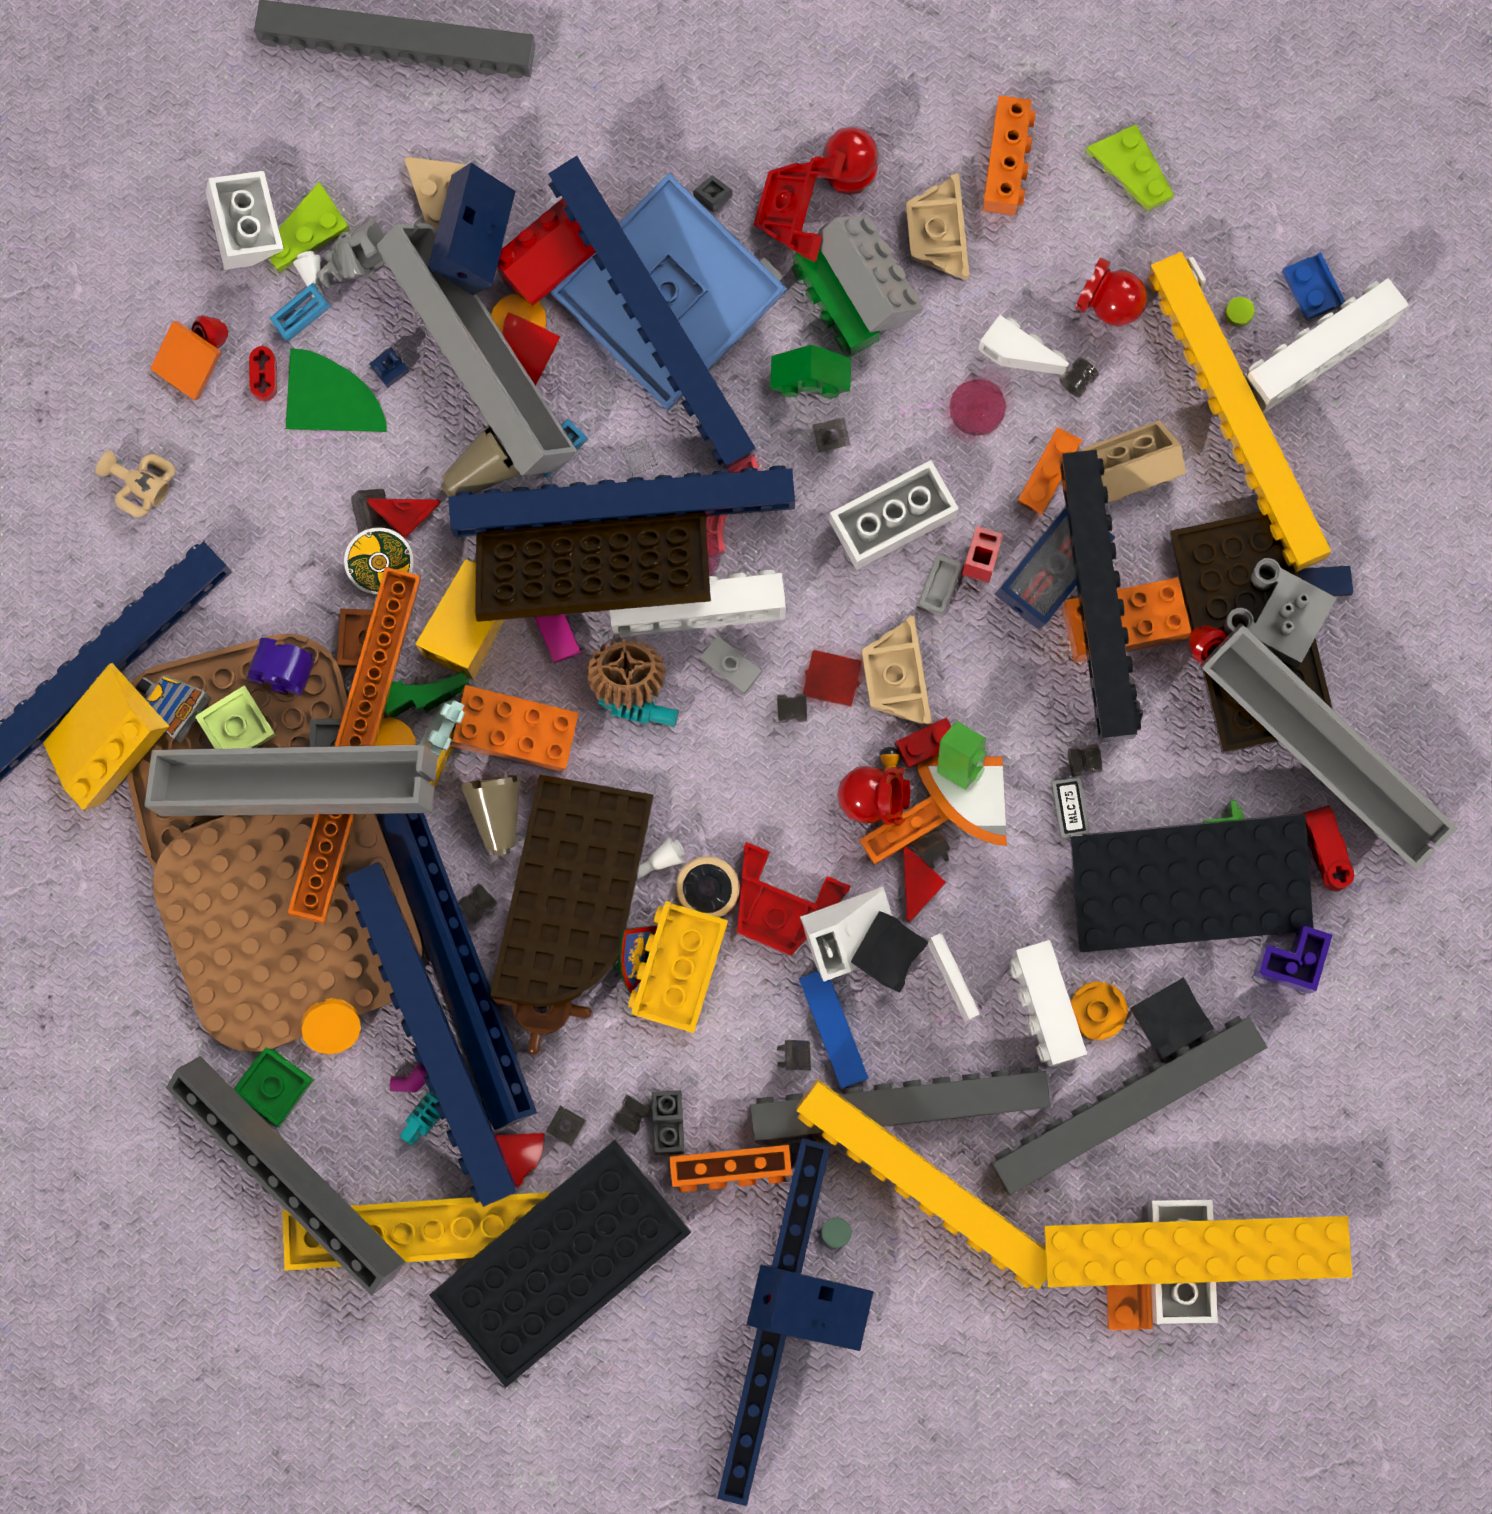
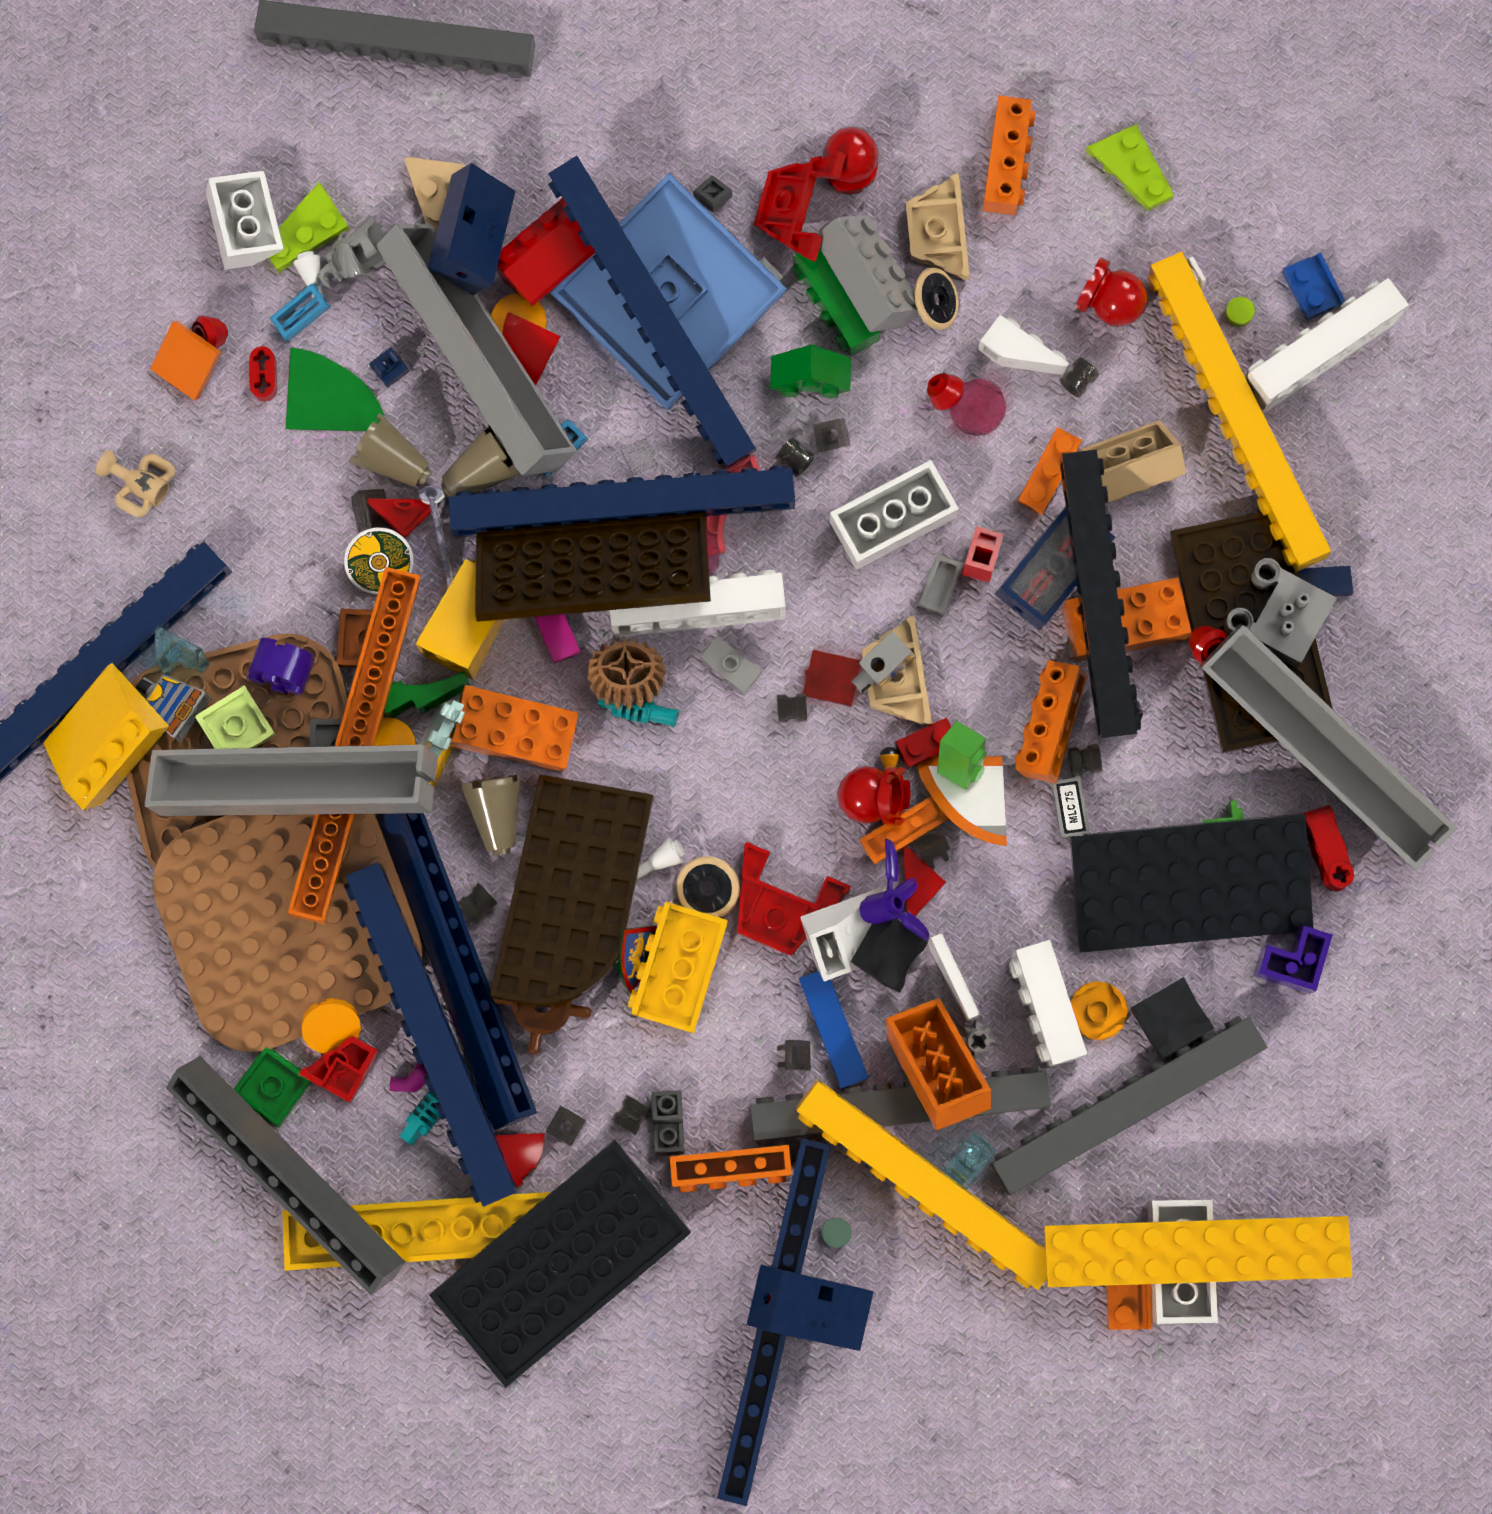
none -> clear light blue slope [154,626,210,676]
none -> red slope [299,1036,381,1103]
none -> dark tan cone [349,413,432,487]
none -> clear purple piece [418,485,453,588]
none -> clear smoke wheel [775,437,815,477]
none -> light grey torso [851,631,916,693]
none -> dark purple plant [859,839,929,941]
none -> orange brick [886,997,991,1131]
none -> black wheel [914,268,959,330]
none -> red cone [927,373,964,410]
none -> clear light blue slope [944,1132,997,1190]
none -> light grey gear [961,1019,995,1058]
none -> orange brick [1015,660,1088,784]

